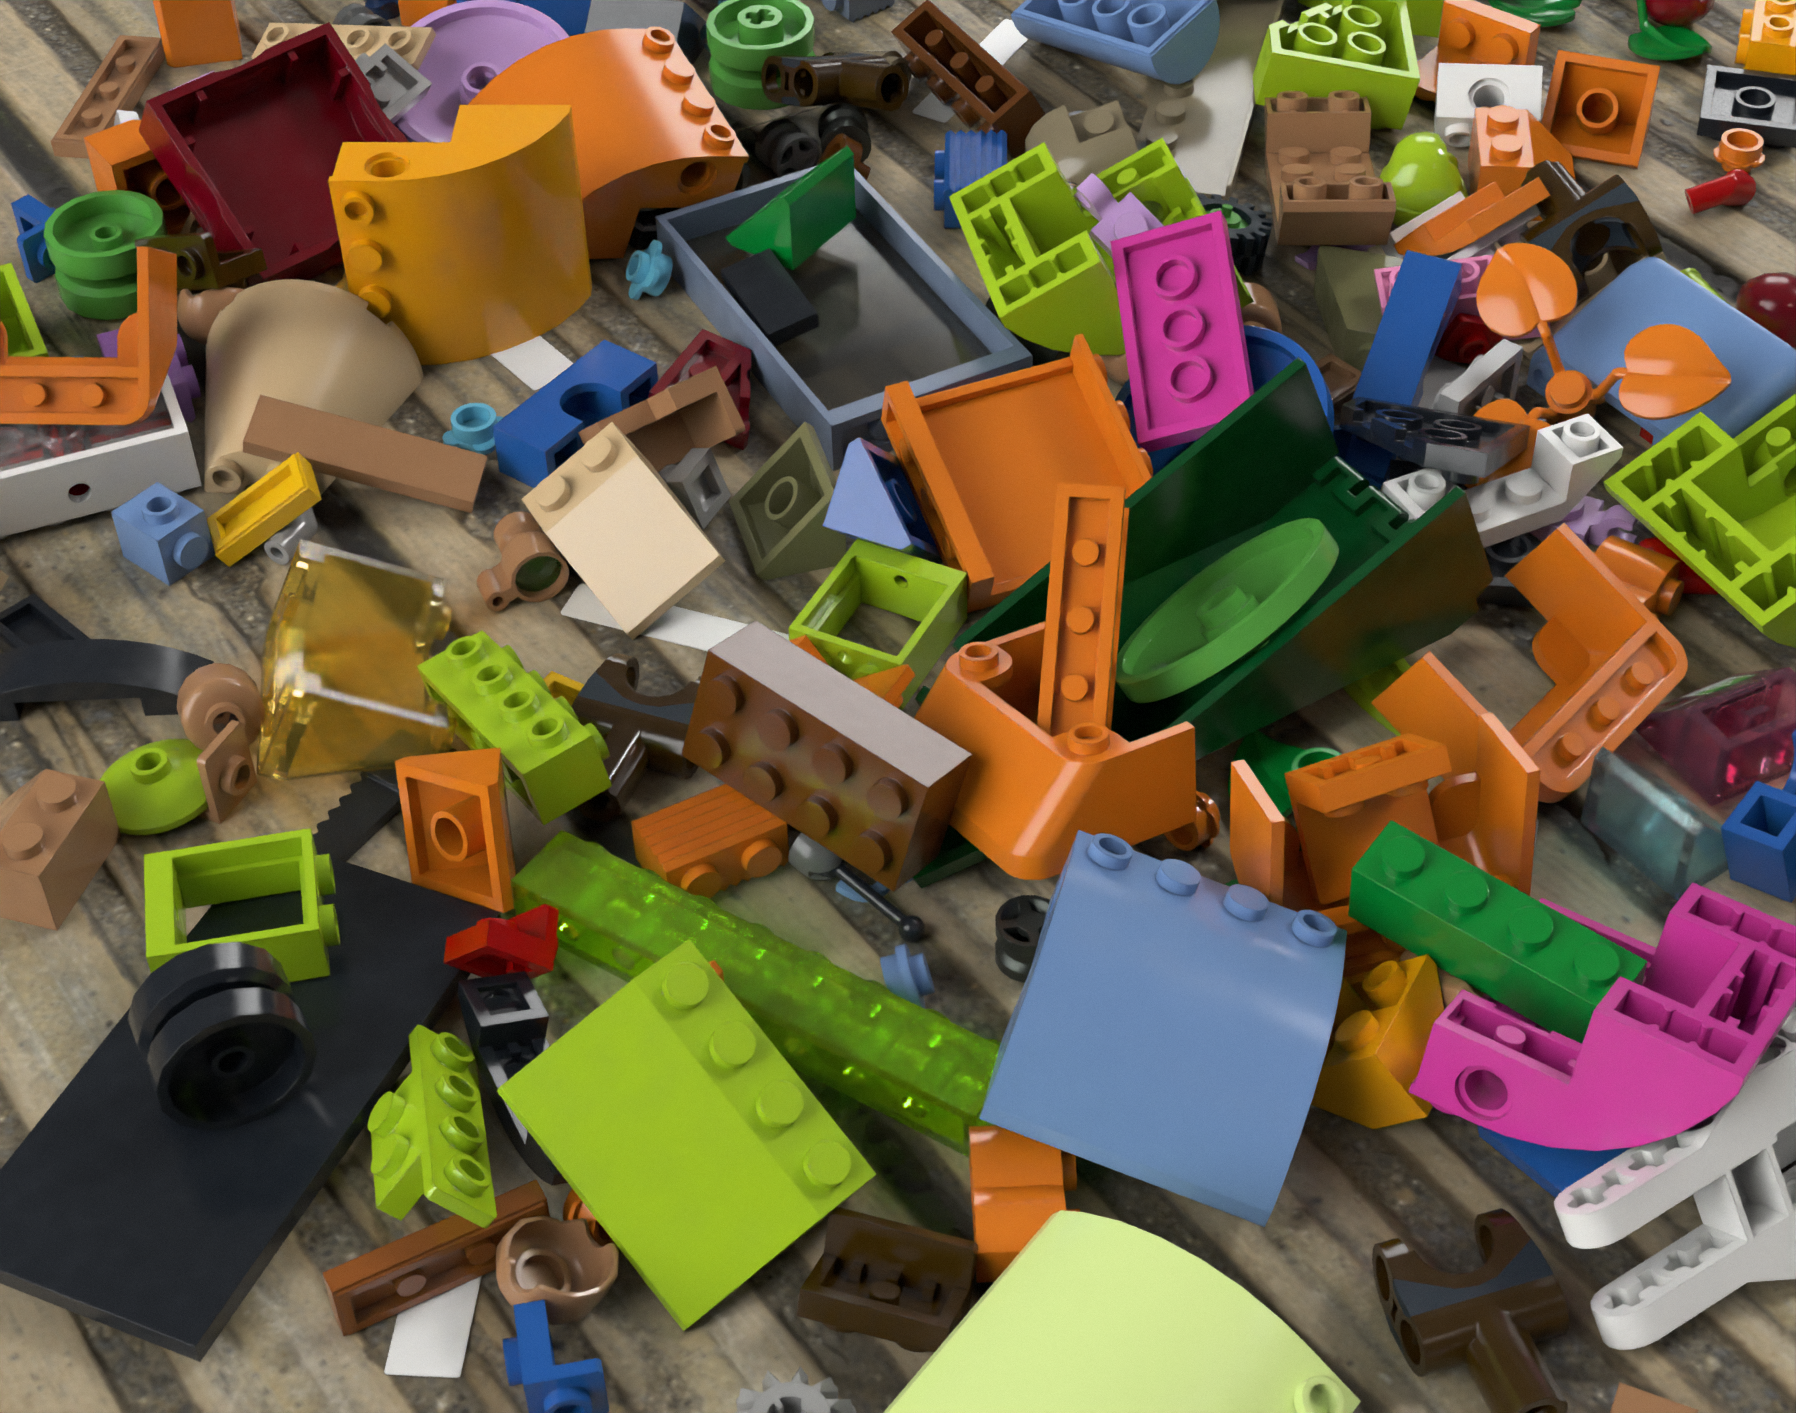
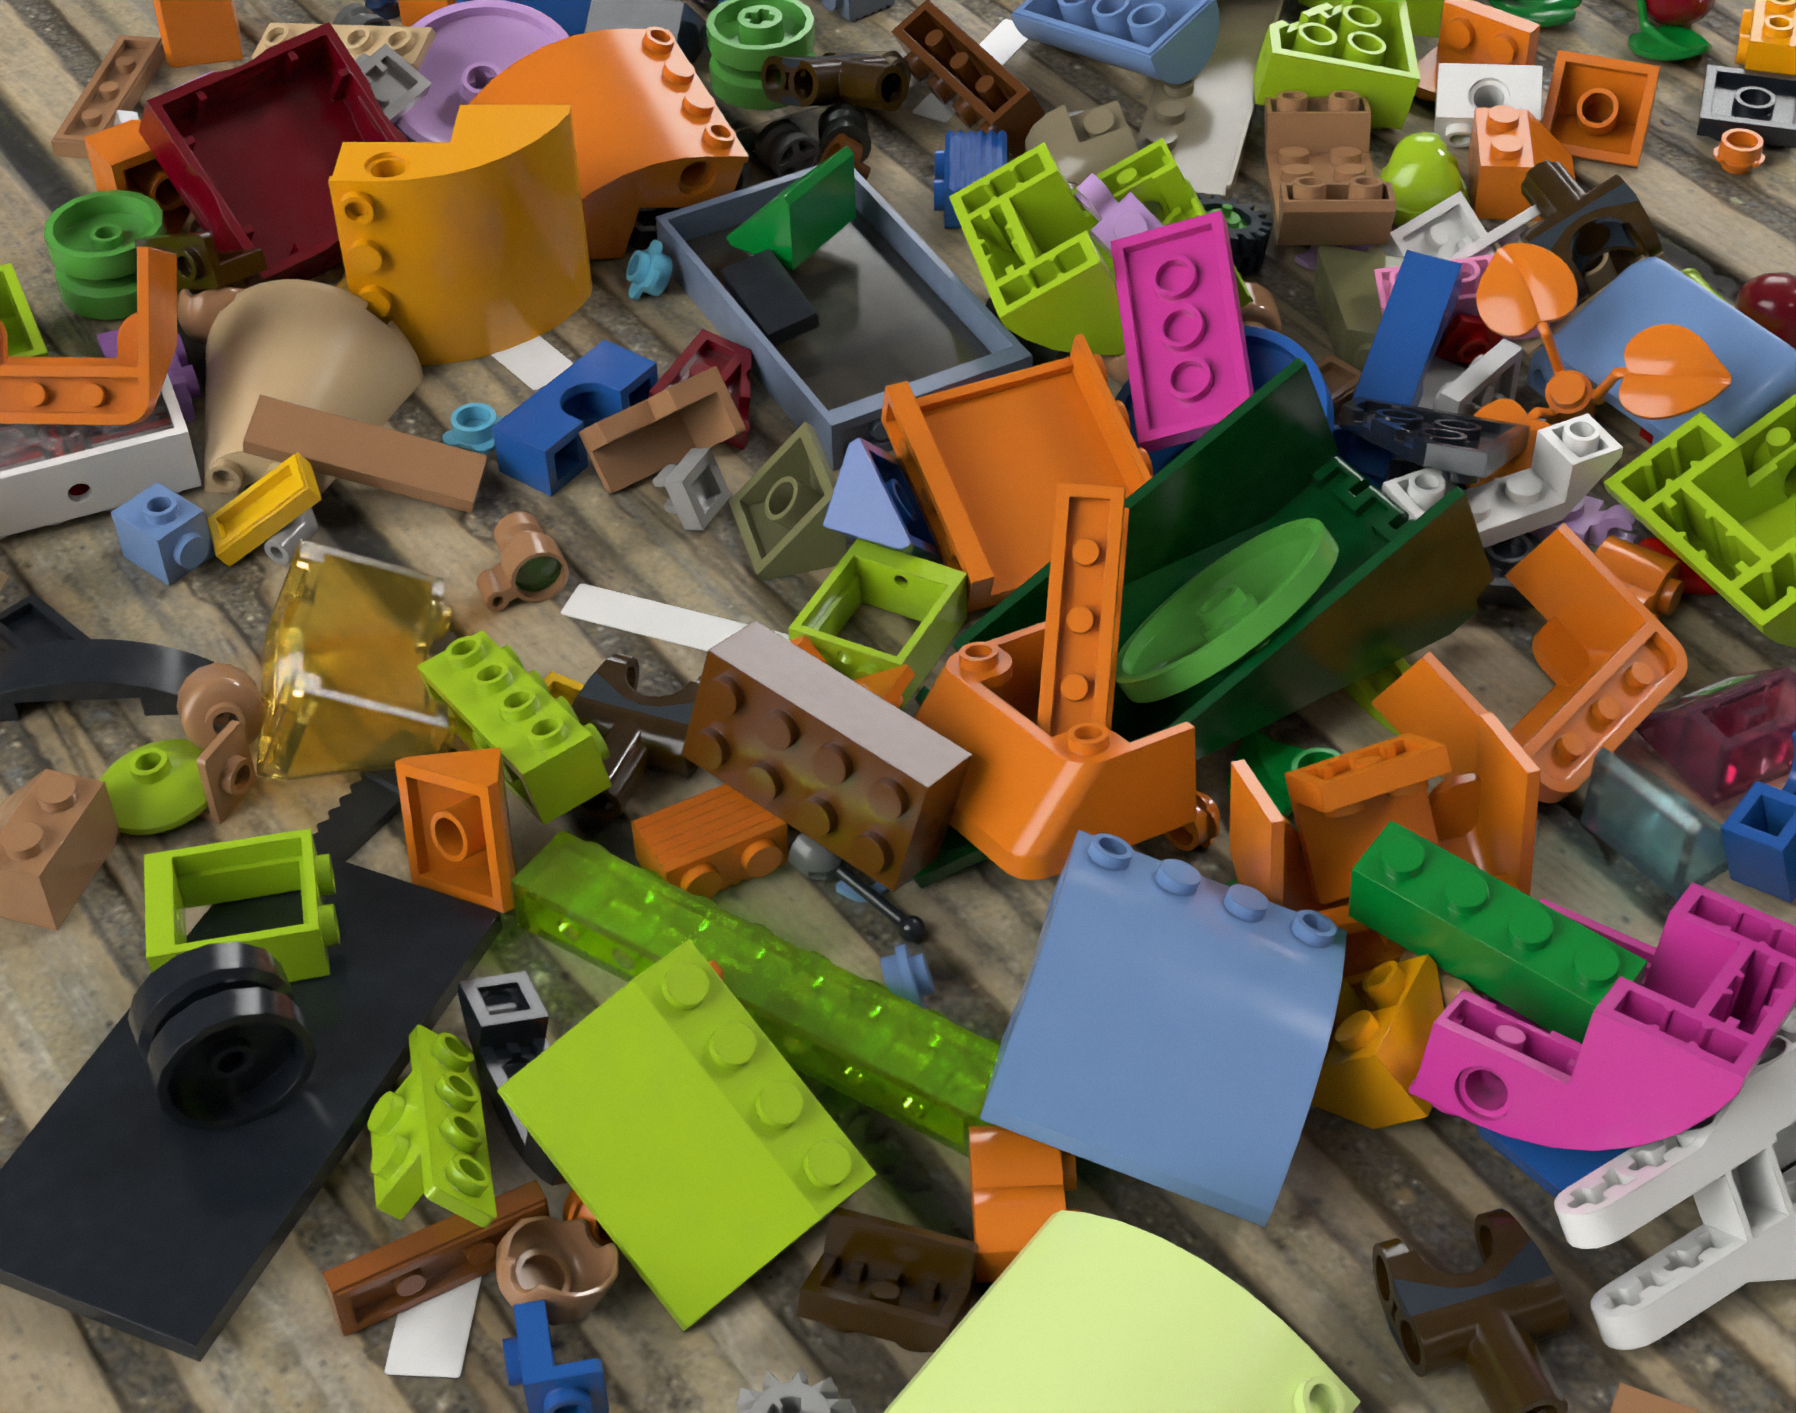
blue bracket [11,194,56,283] -> none
red bracket [443,904,559,979] -> none
tan slope [521,422,725,640] -> none
pearl dark grey wheel [995,895,1050,983] -> none
orange slope [1393,177,1550,256] -> none
red arm [1685,169,1756,214] -> none

